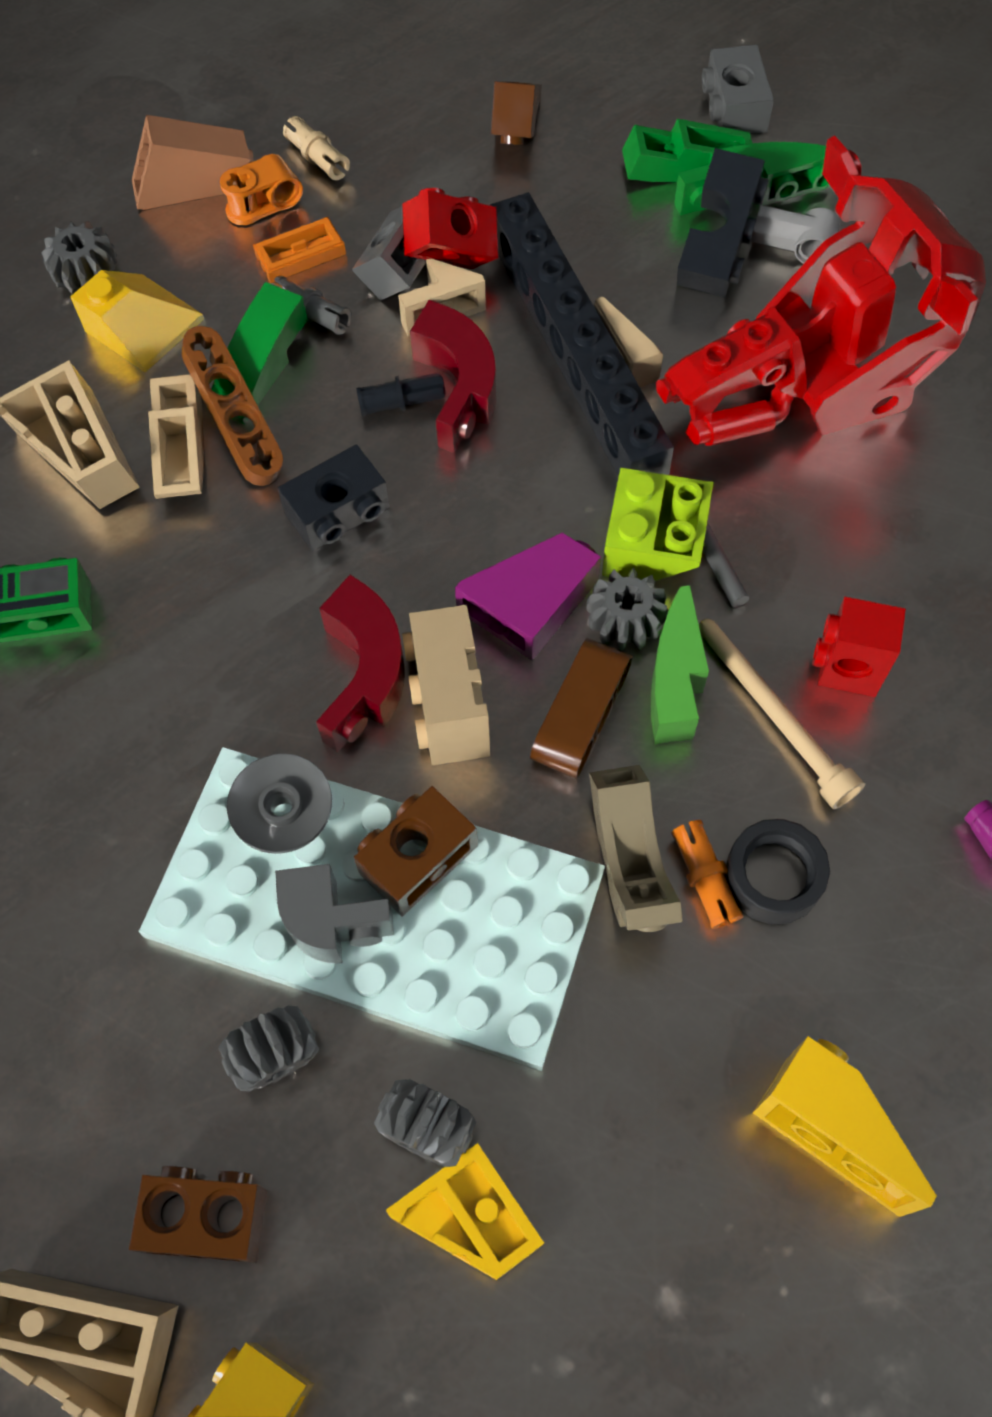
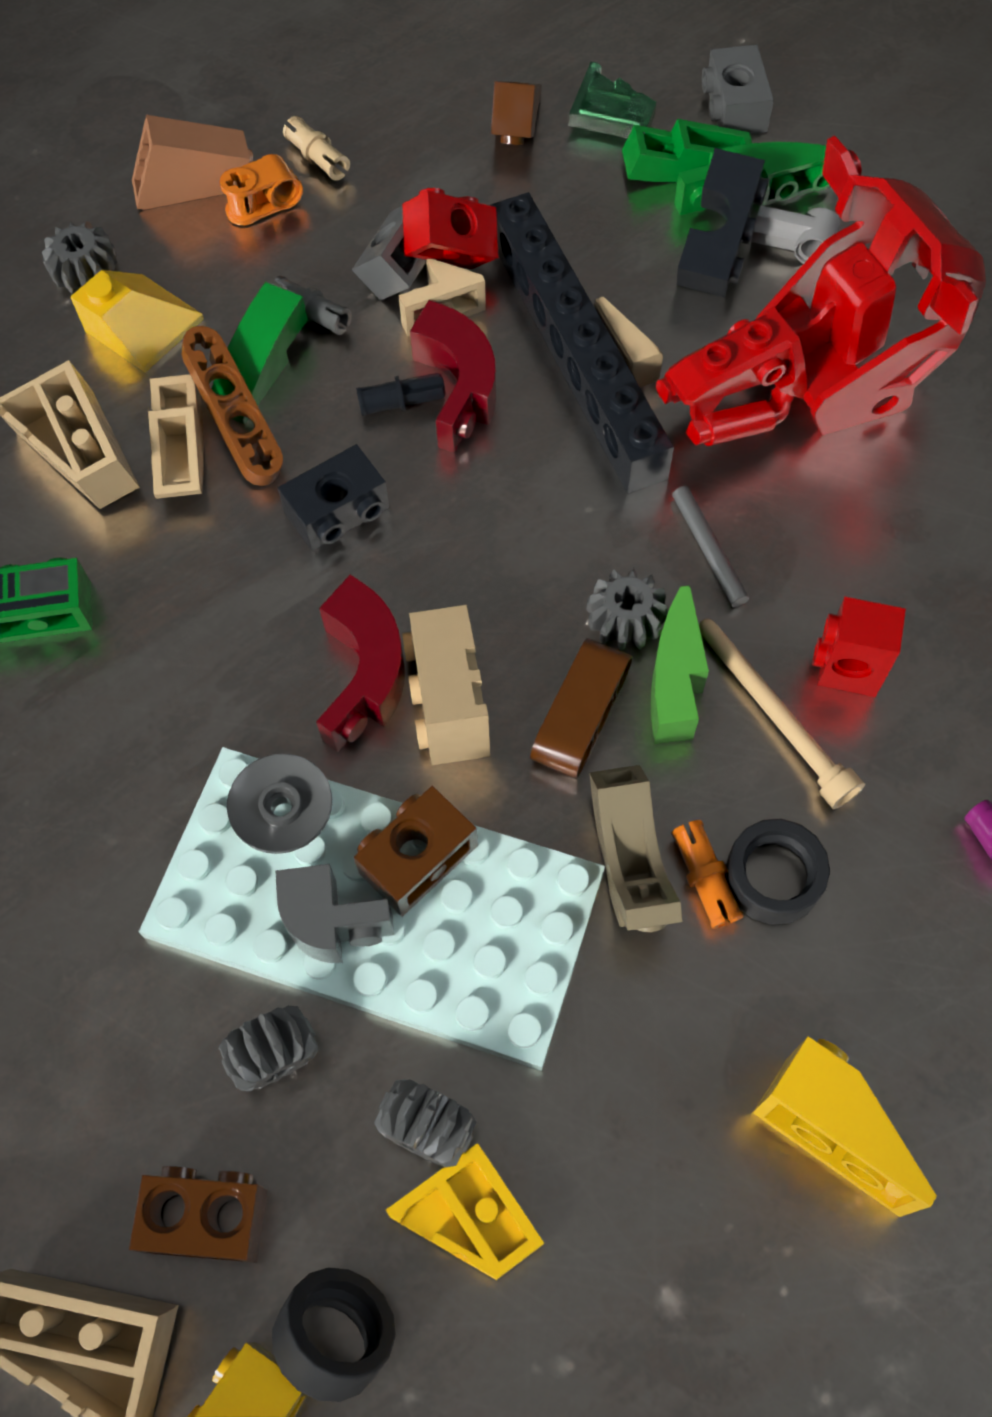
orange tile [253,217,346,283] -> none
magenta slope [455,533,601,661] -> none
lime slope [602,468,714,581] -> none
none -> black tyre [272,1267,396,1402]
none -> clear green wing [569,61,656,139]

